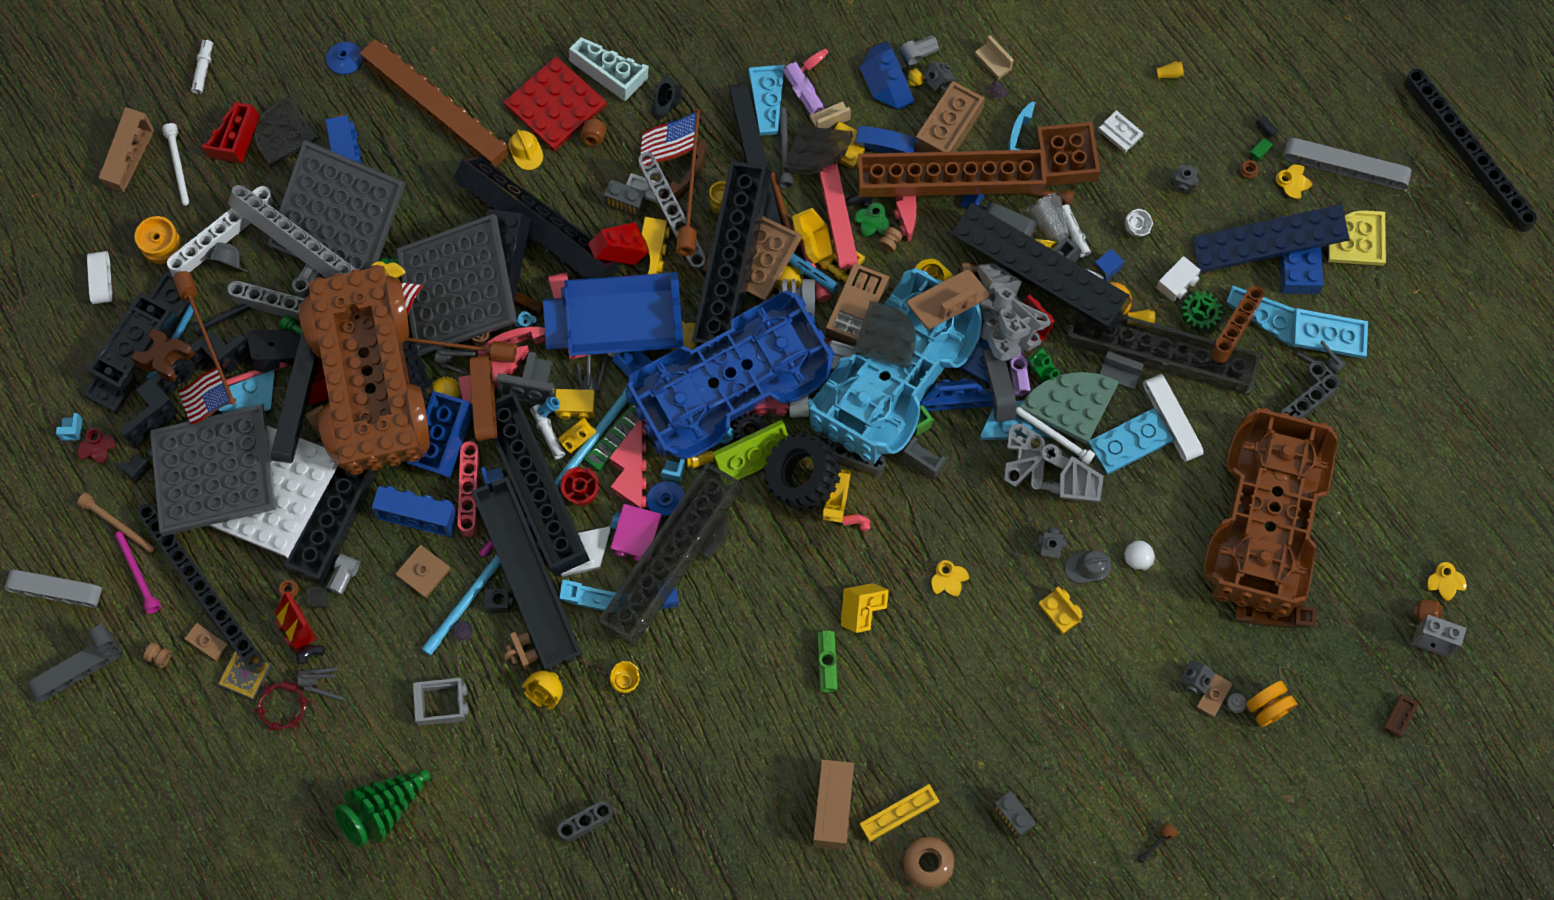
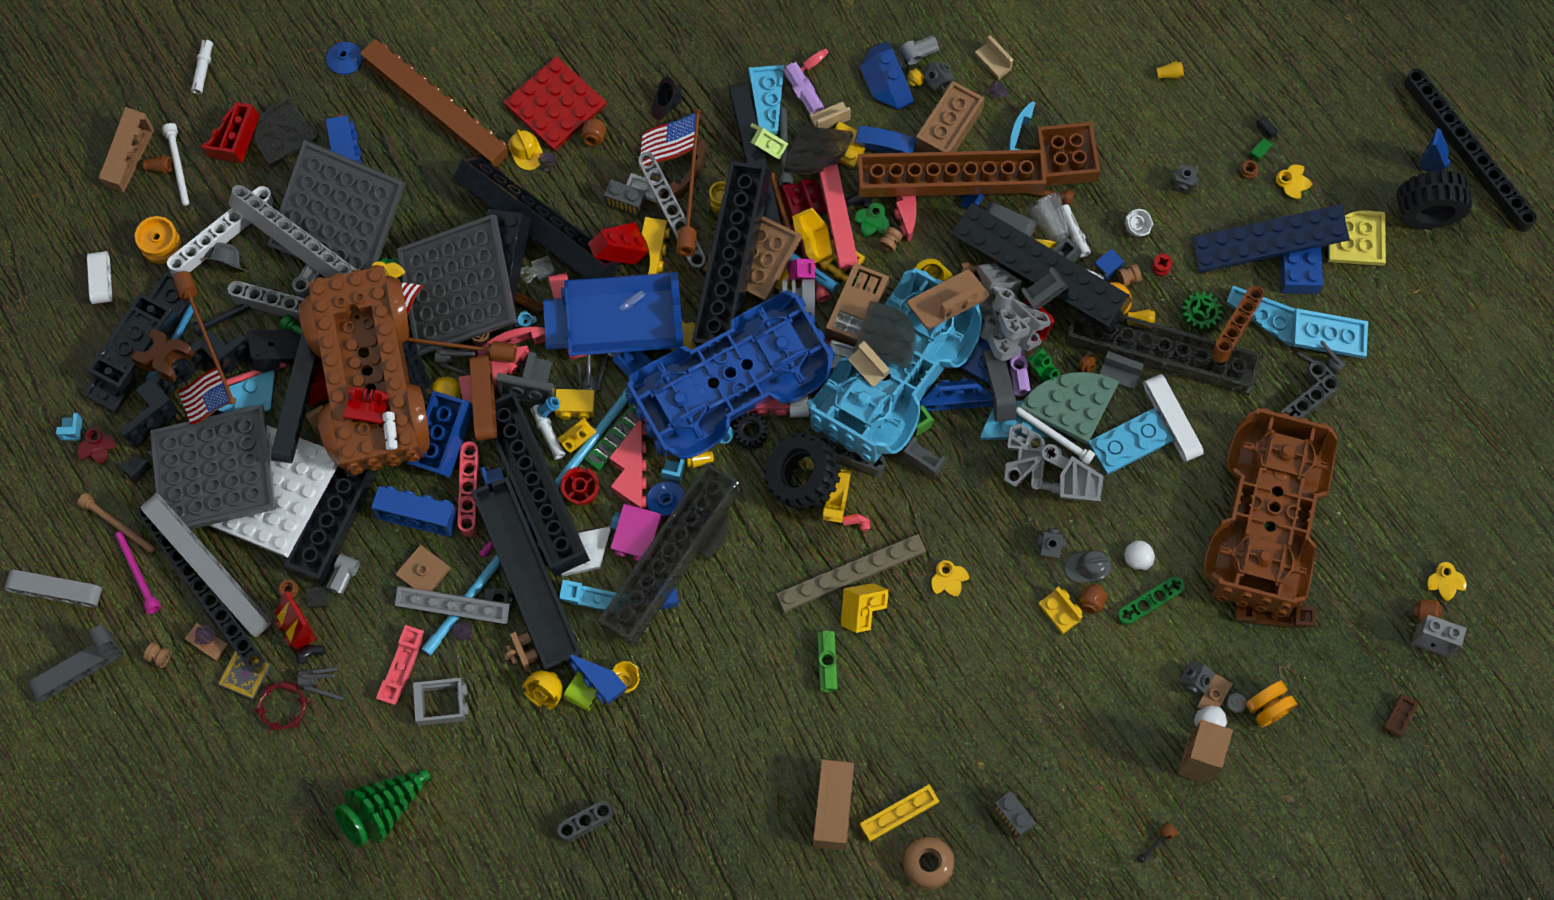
light aqua wedge [569,37,649,101] -> none
lime plate [712,420,788,486] -> none
white plate [1098,110,1144,153] -> none
white brick [1157,256,1201,302] -> none
light grey beam [1283,138,1412,190] -> none
none -> light grey beam [140,493,272,637]
none -> dark orange cone [143,155,173,173]
none -> clear purple plate [195,625,215,645]
none -> red hinge [343,386,389,424]
none -> coral slope [376,625,424,705]
none -> white axle [383,412,398,450]
none -> light grey plate [395,586,510,624]
none -> clear plate [521,255,556,283]
none -> plate [538,153,556,172]
none -> lime piece [563,672,597,712]
none -> blue slope [569,655,627,705]
none -> clear piece [620,291,645,311]
none -> yellowish green panel [750,123,788,160]
none -> dark tan plate [776,534,926,613]
none -> dark red slope [779,179,827,221]
none -> dark pink panel [788,258,815,283]
none -> tan panel [848,341,891,387]
none -> dark grey panel [1021,267,1068,310]
none -> dark orange plate [1078,355,1096,372]
none -> dark orange head [1079,584,1107,614]
none -> medium nougat wheel [1117,263,1142,286]
none -> green beam [1117,577,1185,626]
none -> red wheel [1152,254,1173,277]
none -> medium nougat piece [1178,719,1233,785]
none -> white hair [1194,705,1227,727]
none -> black tyre [1396,170,1472,229]
none -> blue slope [1419,128,1450,172]

